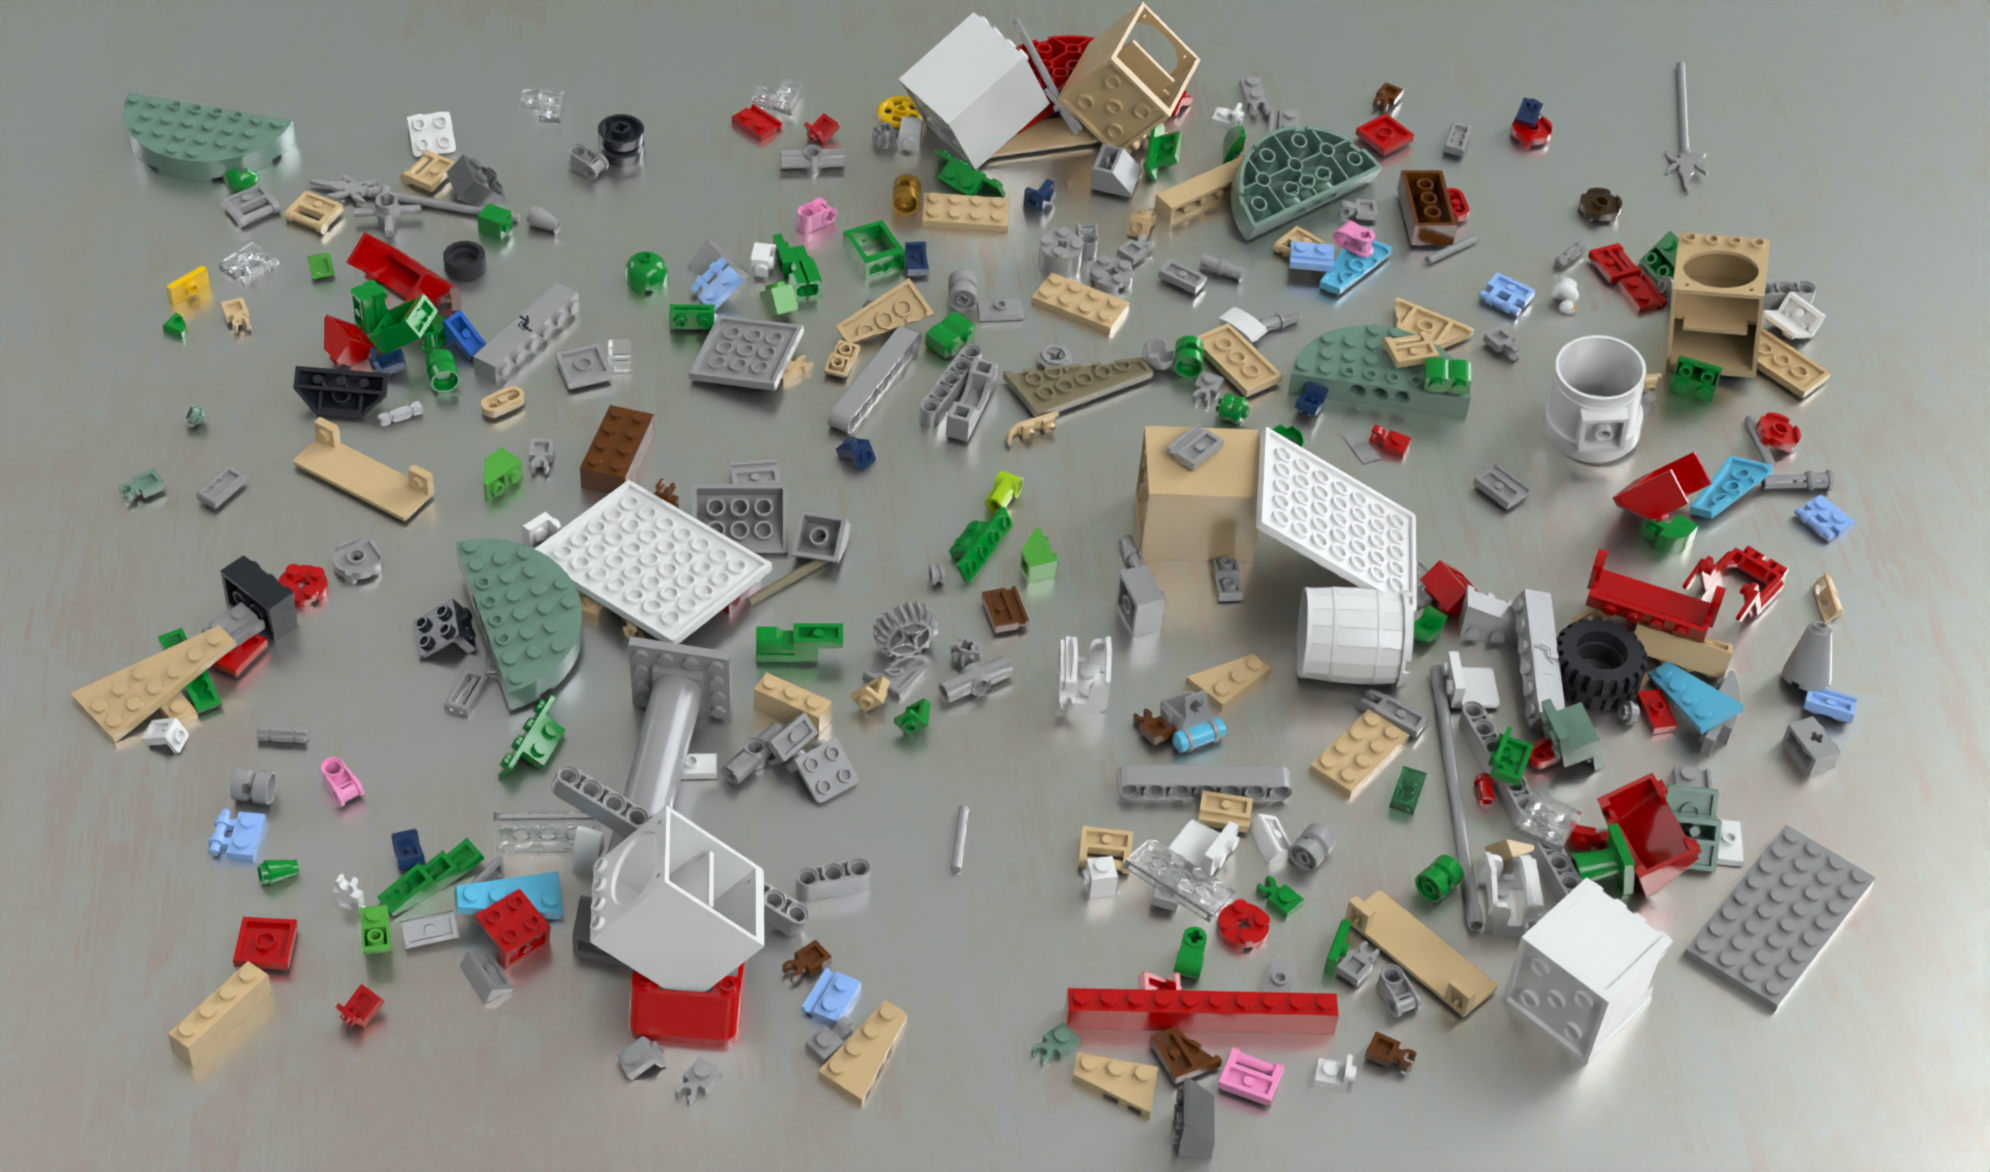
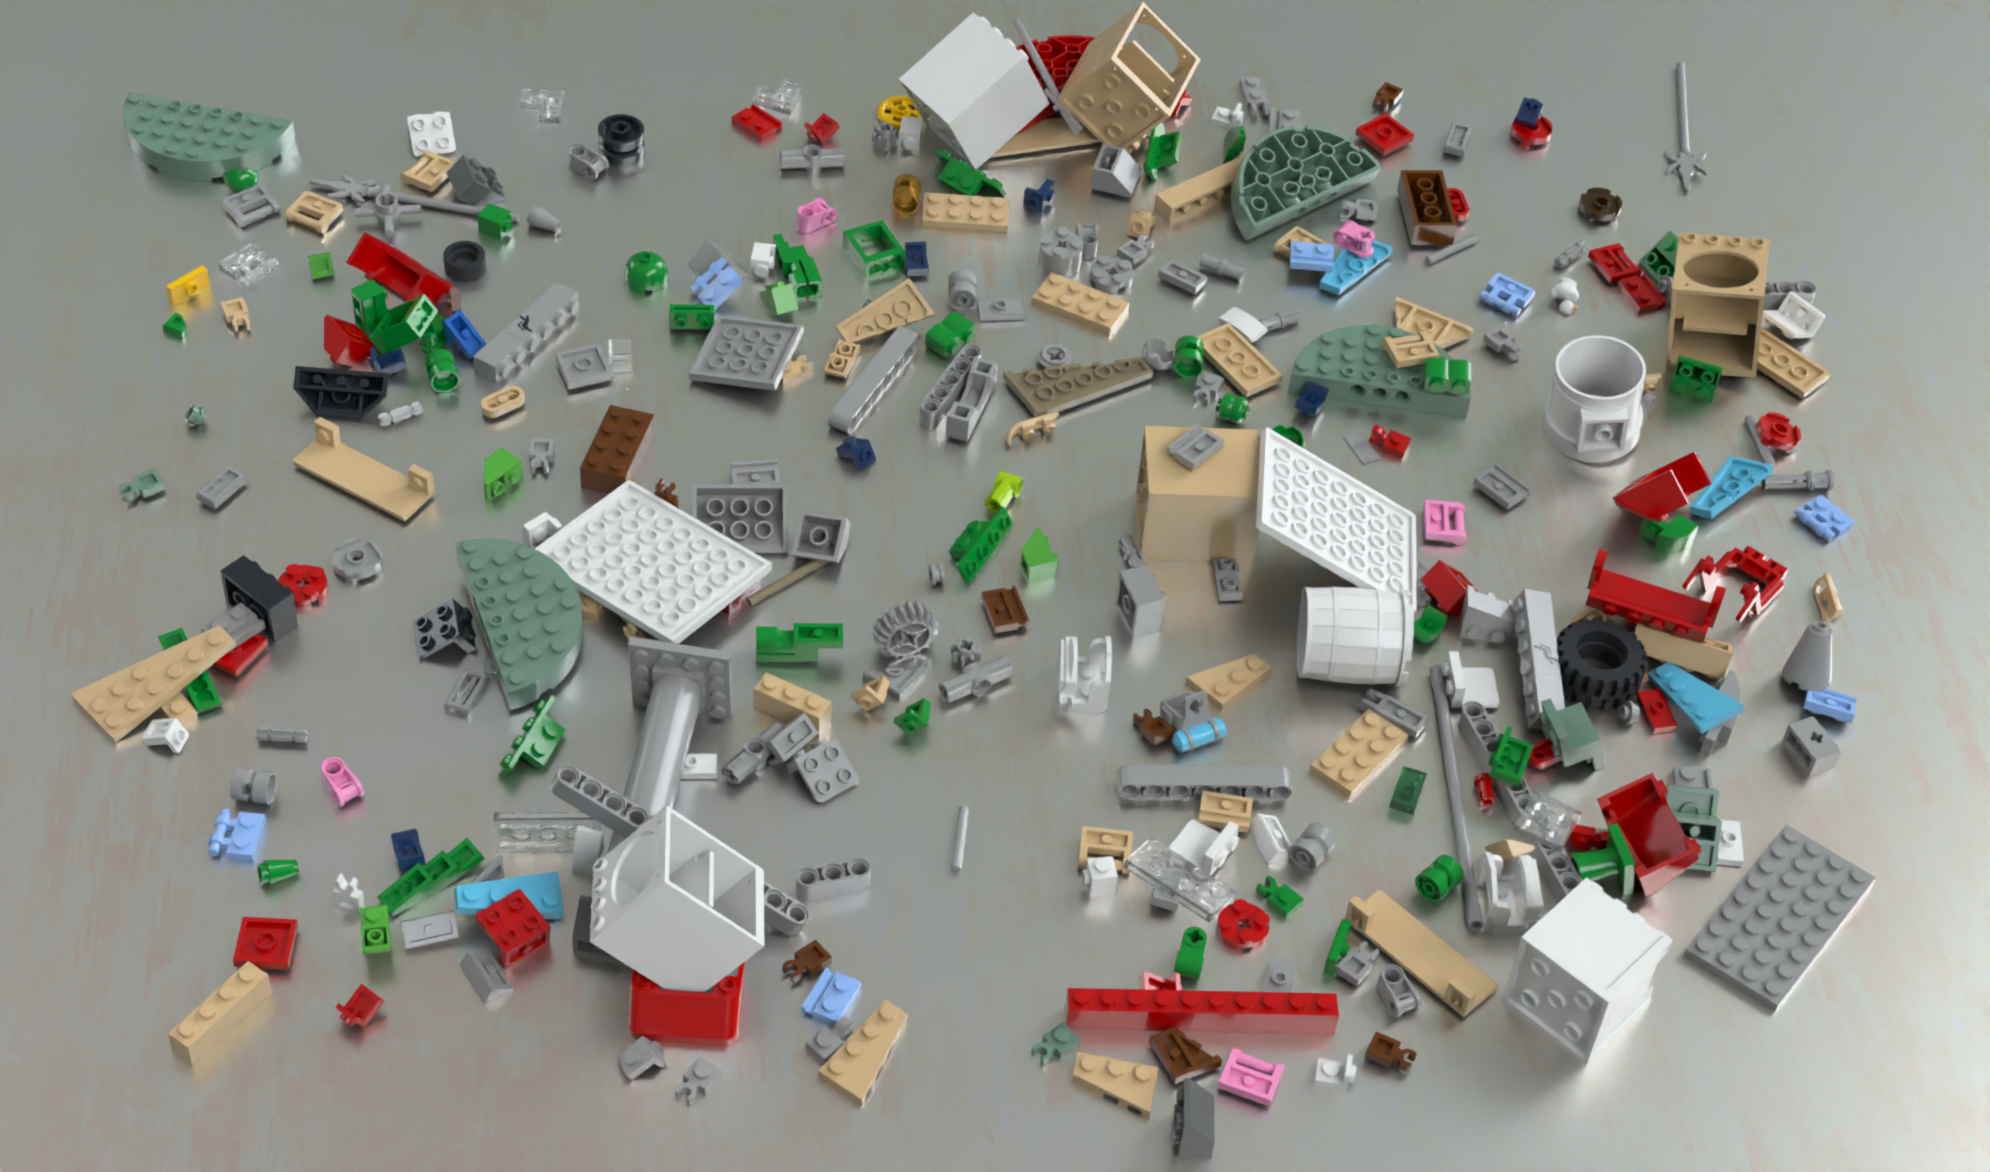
none -> bright pink plate [1423,500,1467,546]

